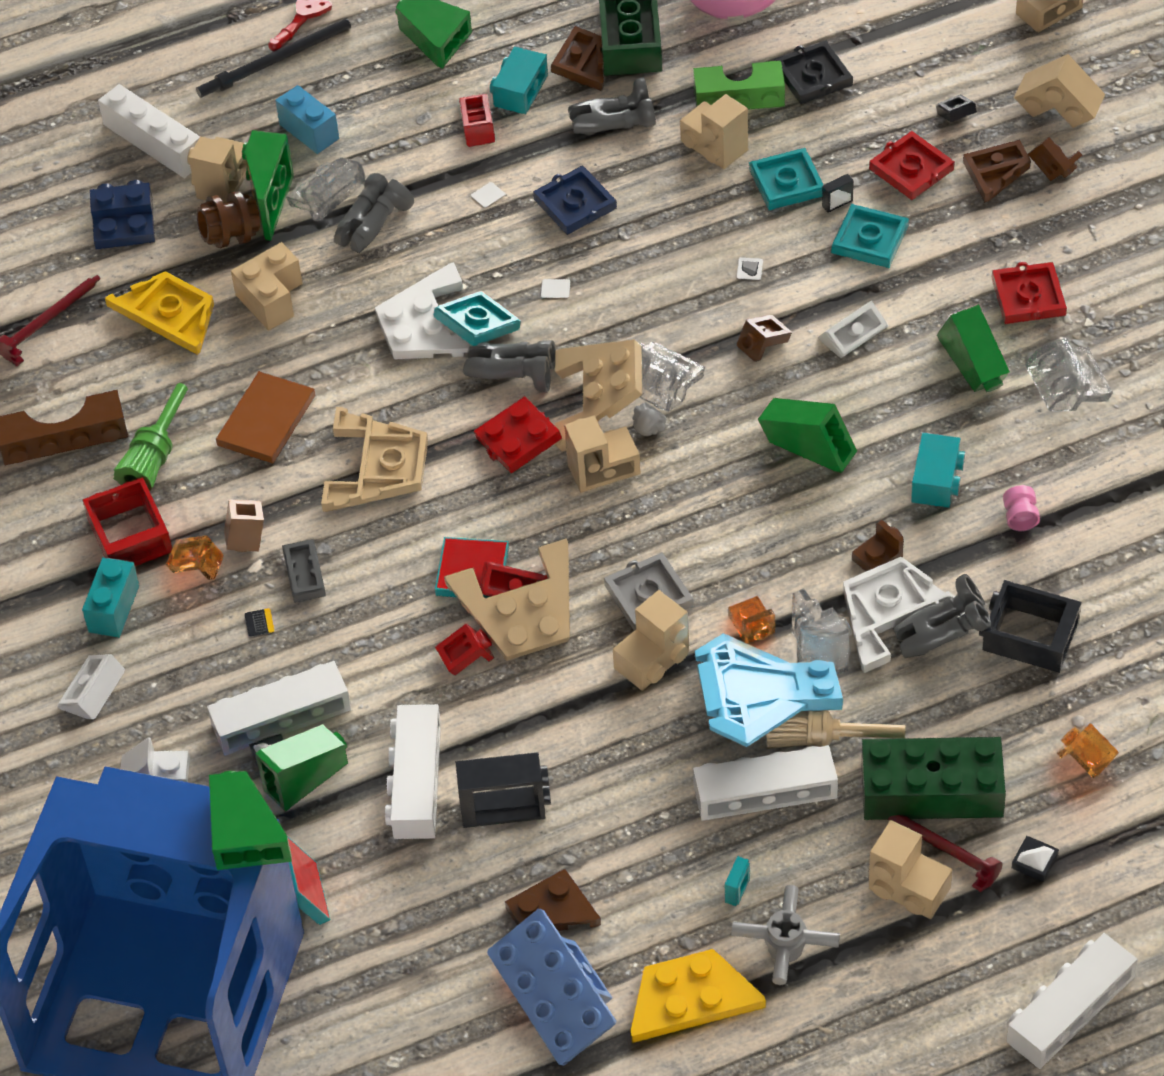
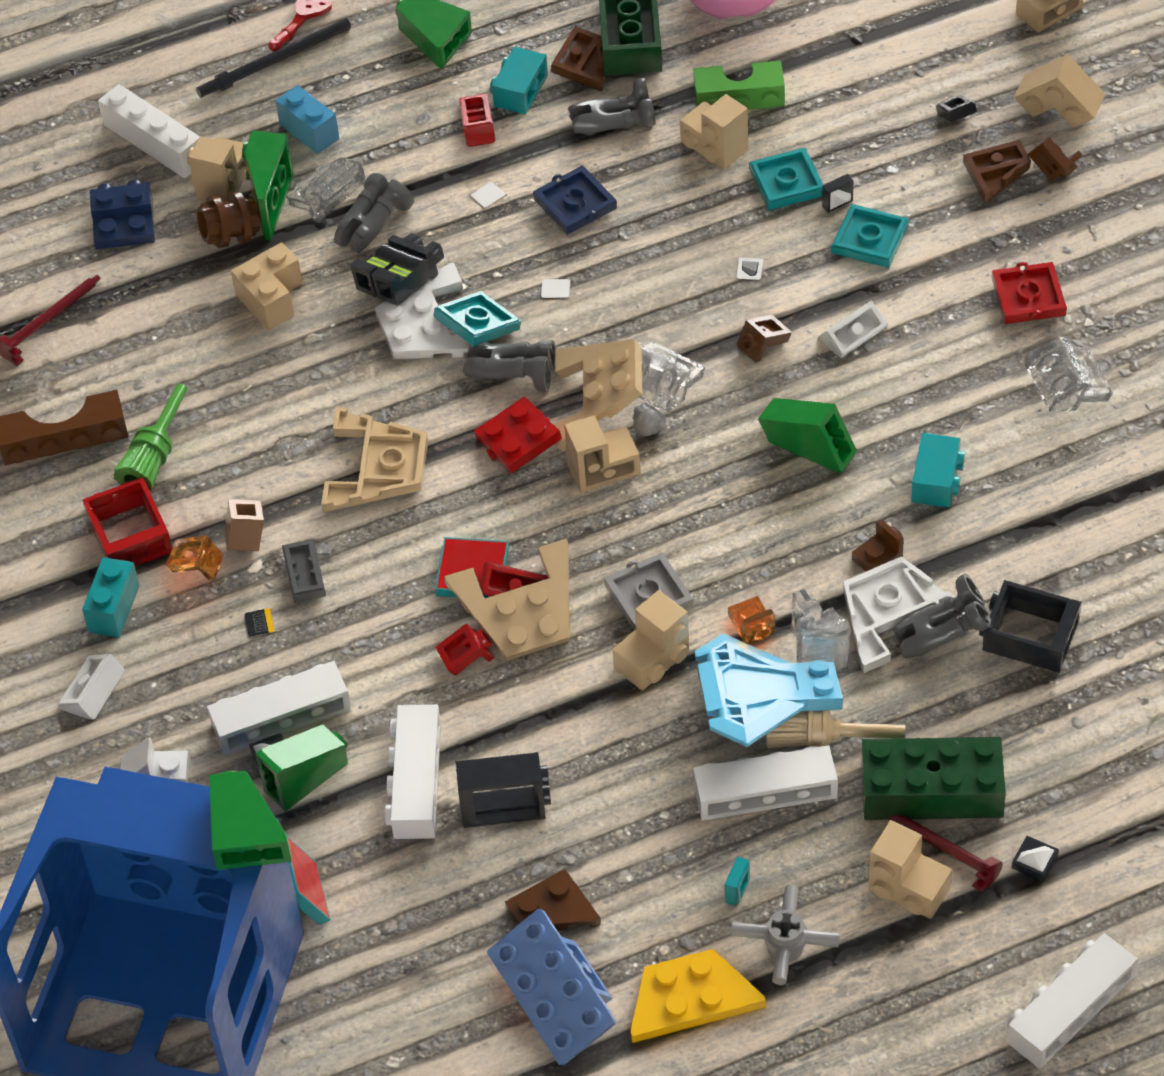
yellow wing [105,271,214,355] -> none
dark orange tile [216,371,316,464] -> none
black plate [774,40,853,105] -> none
red plate [869,131,955,200] -> none
green slope [937,304,1010,392] -> none
bright pink wheel [1003,485,1040,531] -> none
clear orange bracket [1056,723,1119,778] -> none
none -> black hips [350,233,444,306]

